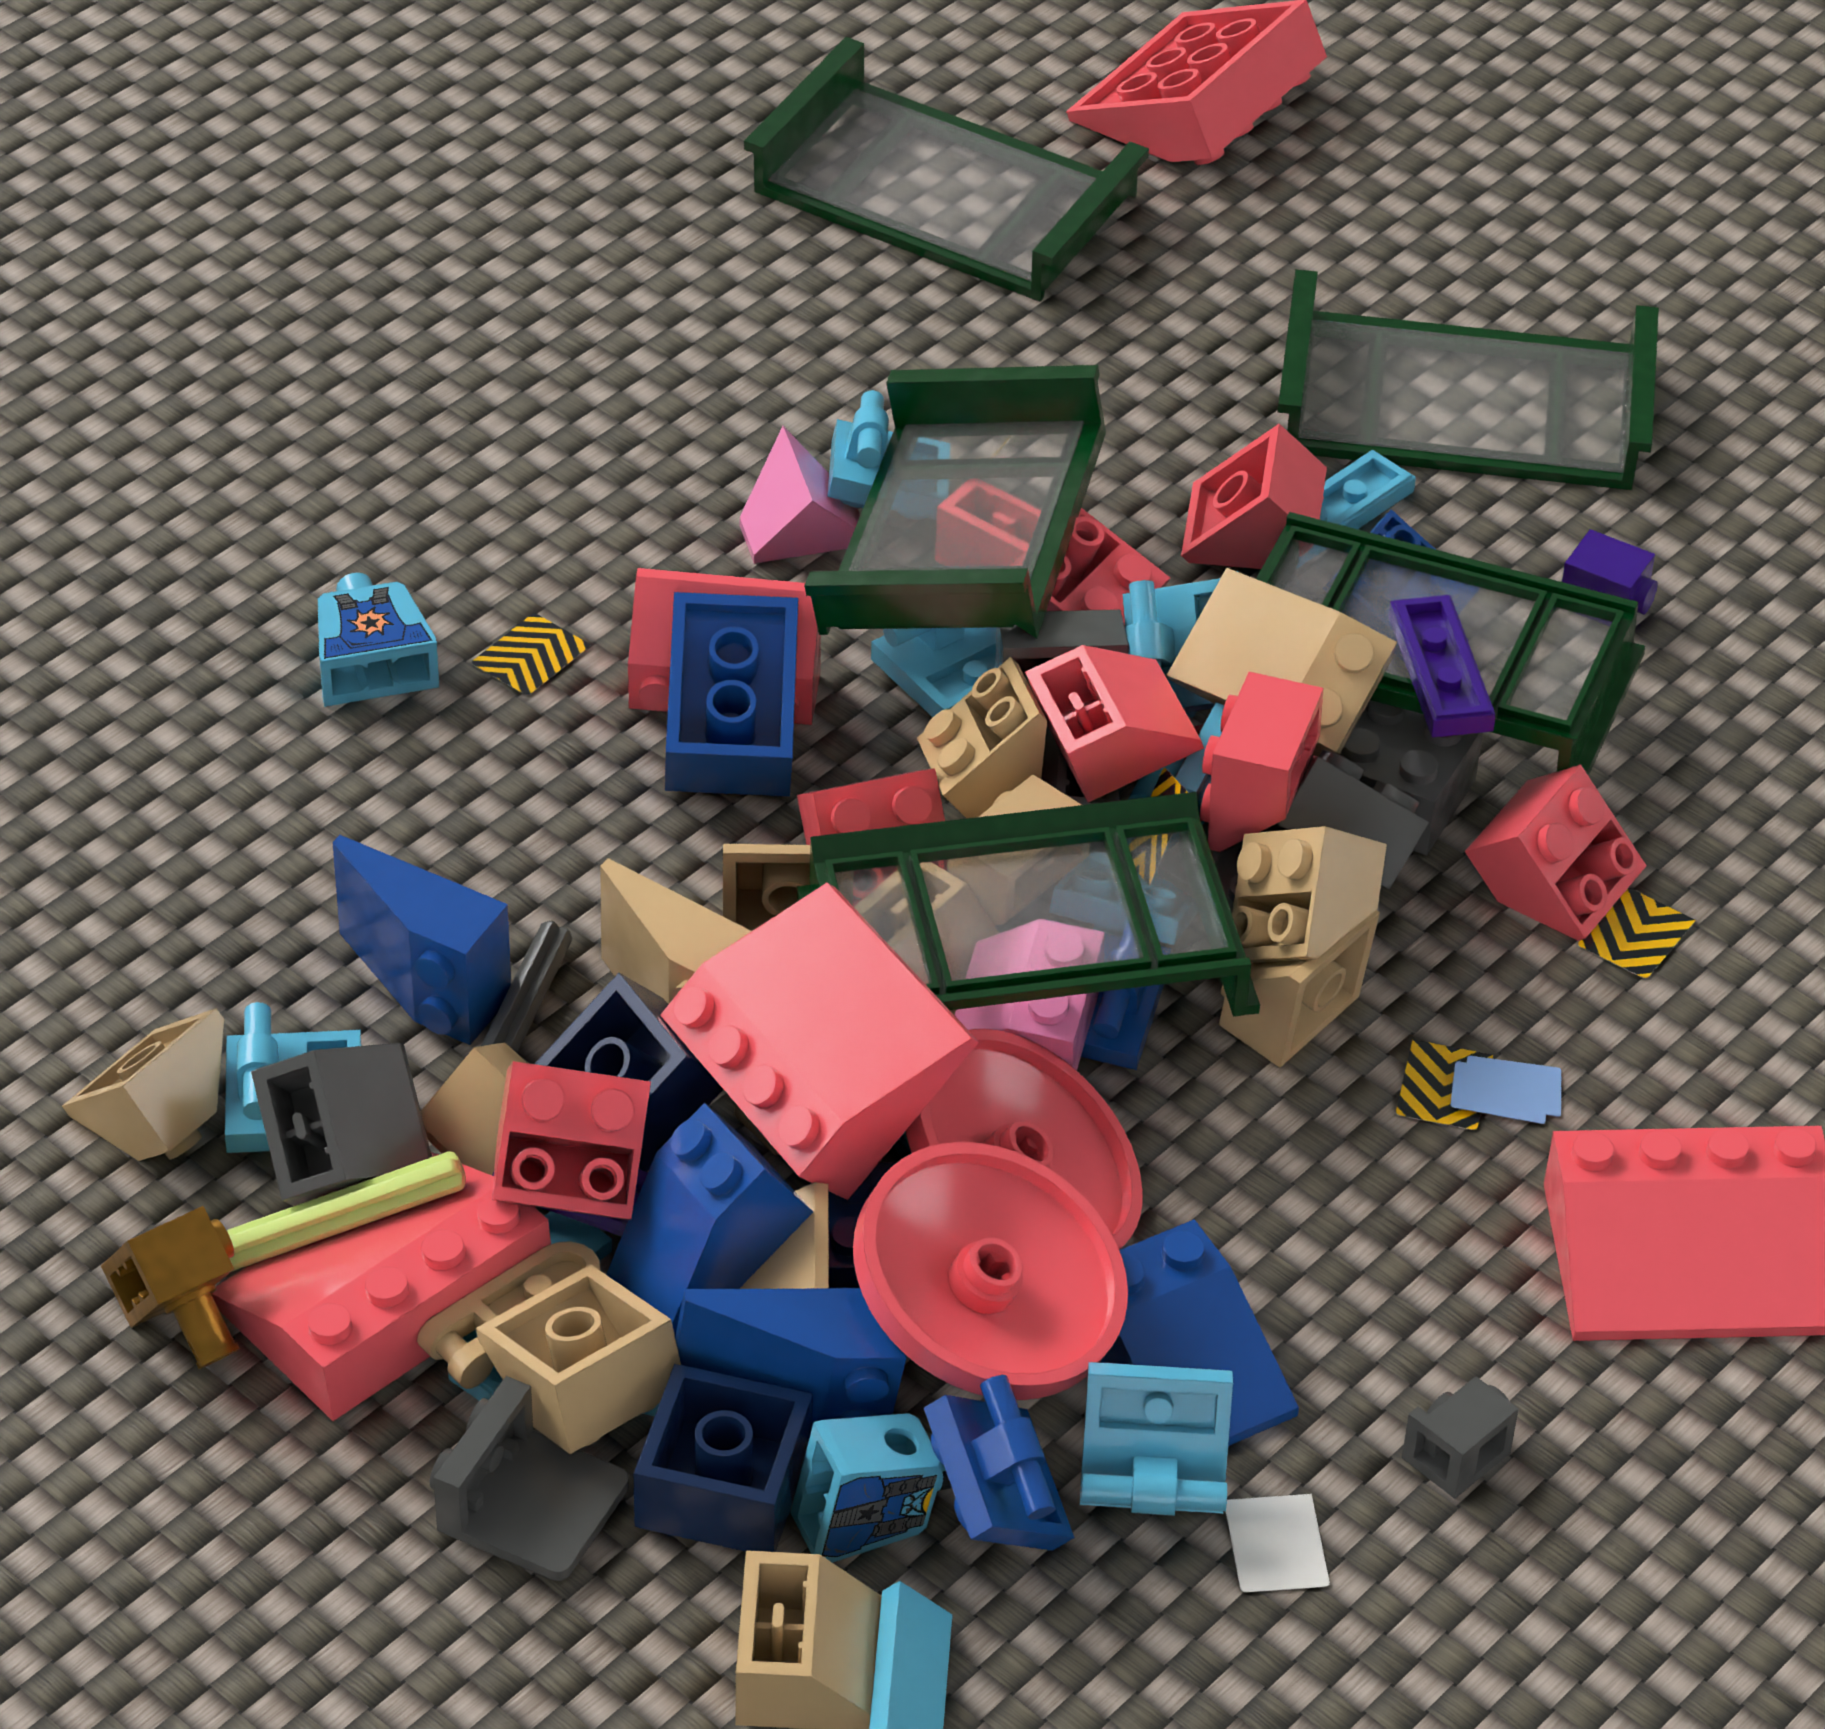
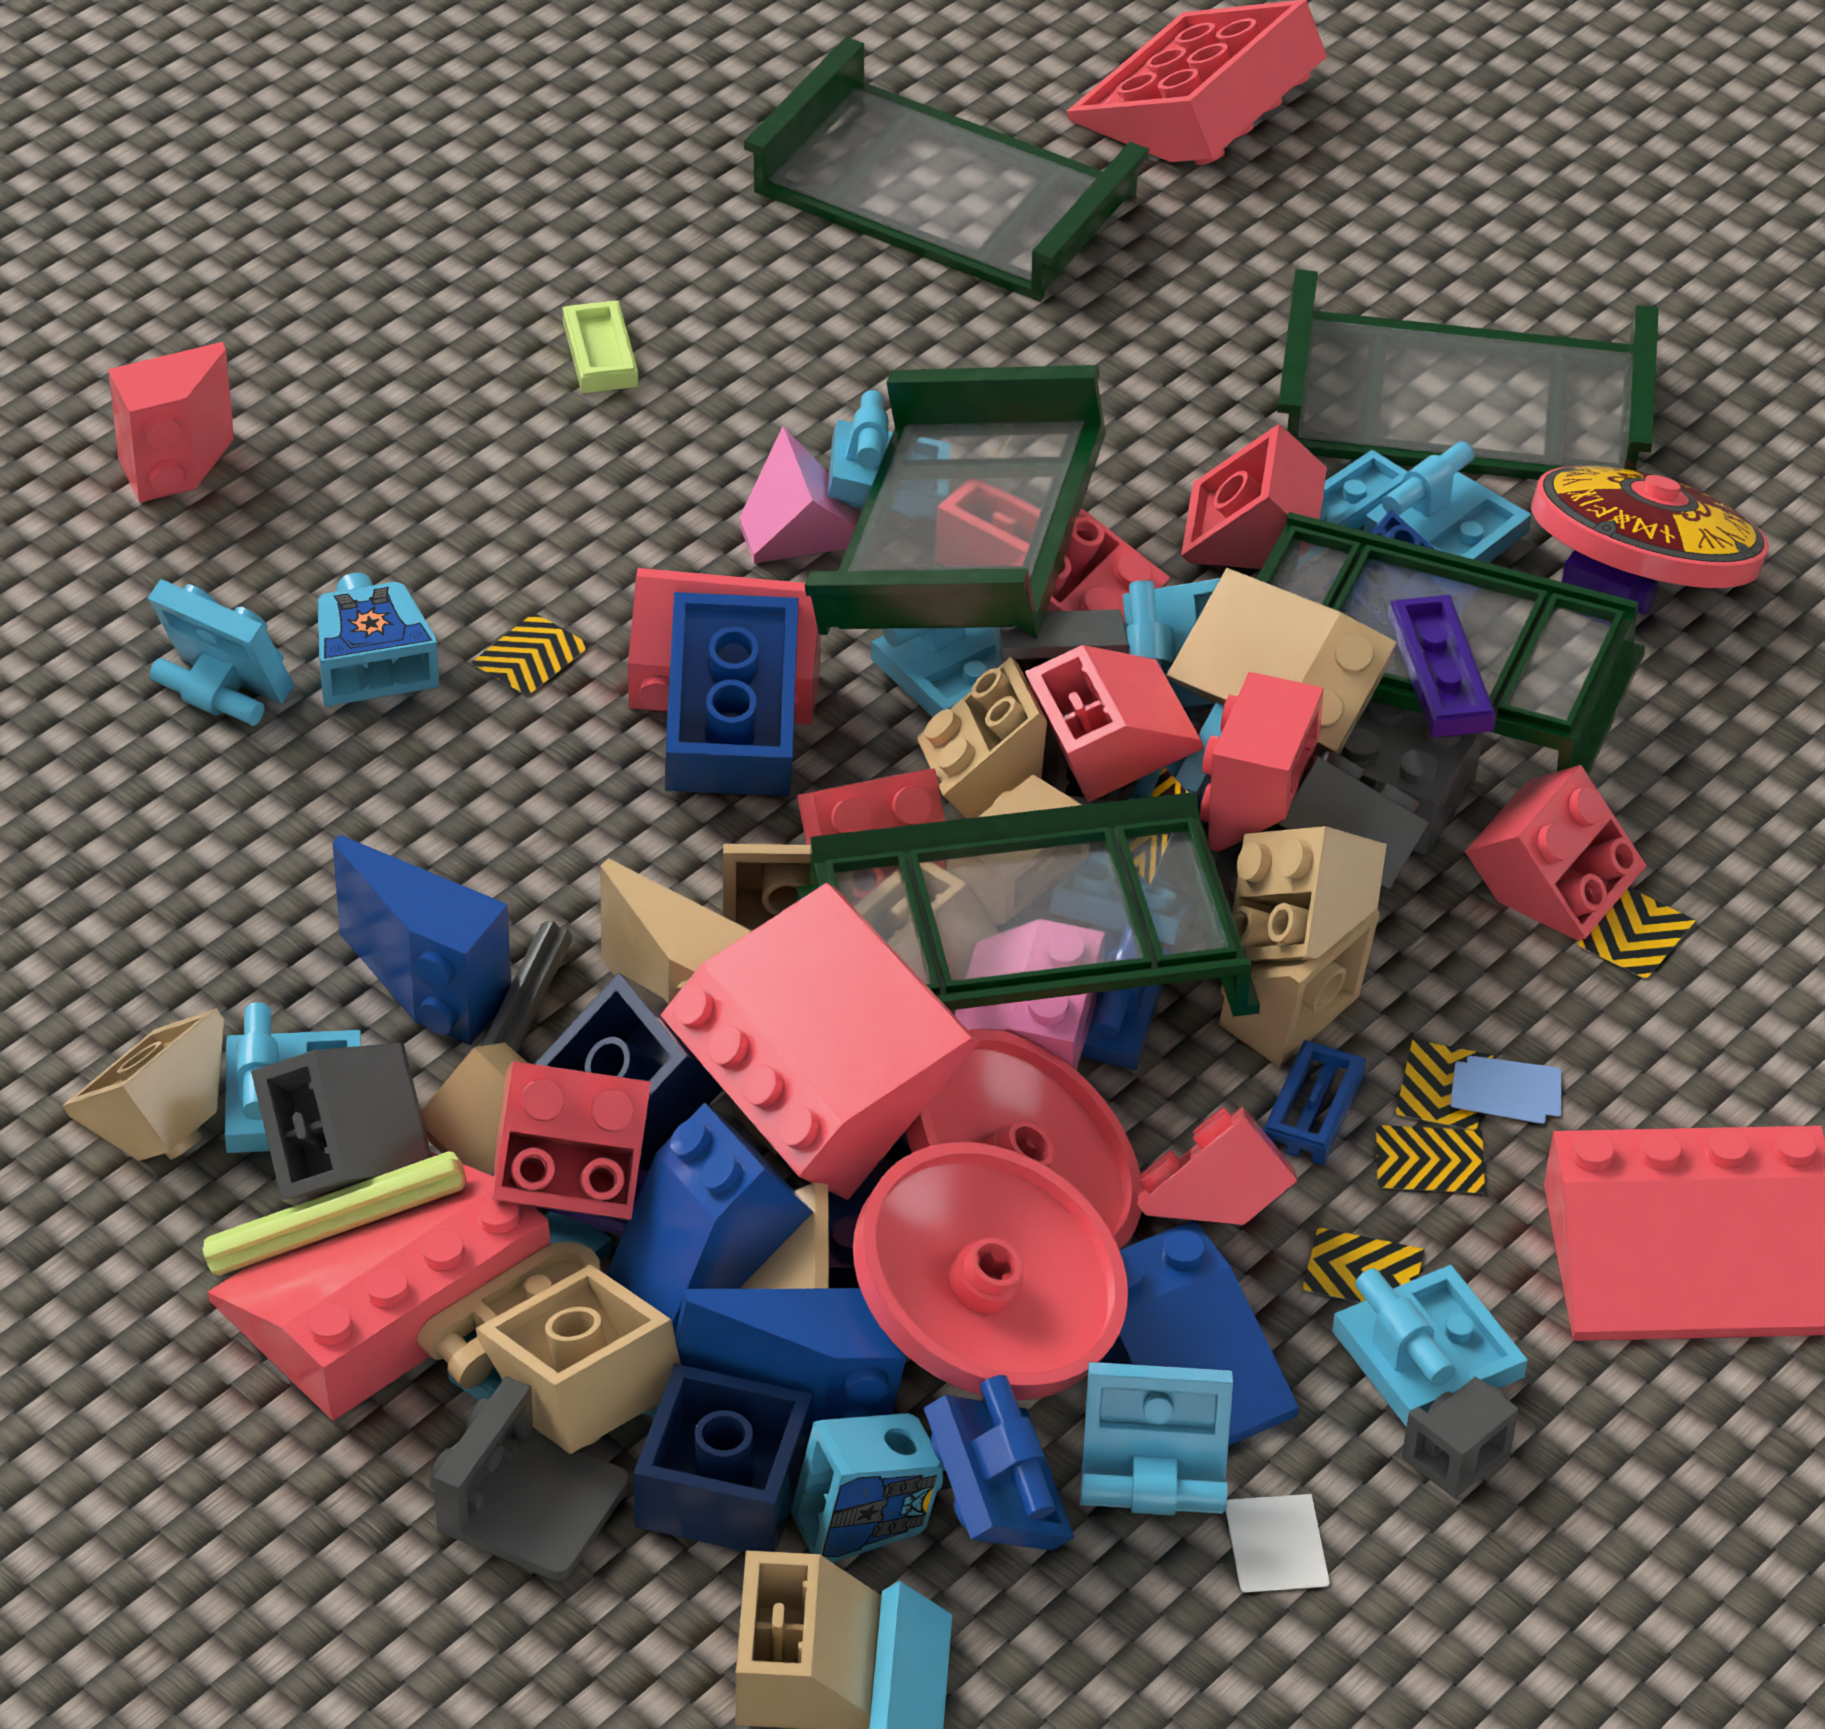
pearl gold brick [101,1206,240,1369] -> none
none -> coral slope [108,342,234,503]
none -> medium azure plate [147,579,295,726]
none -> yellowish green tile [562,301,638,394]
none -> coral slope [1137,1106,1298,1225]
none -> blue tile [1263,1040,1367,1165]
none -> sticker [1303,1228,1425,1303]
none -> medium azure plate [1332,1265,1528,1427]
none -> medium azure plate [1364,441,1532,563]
none -> sticker [1376,1125,1485,1194]
none -> dish [1531,466,1769,588]

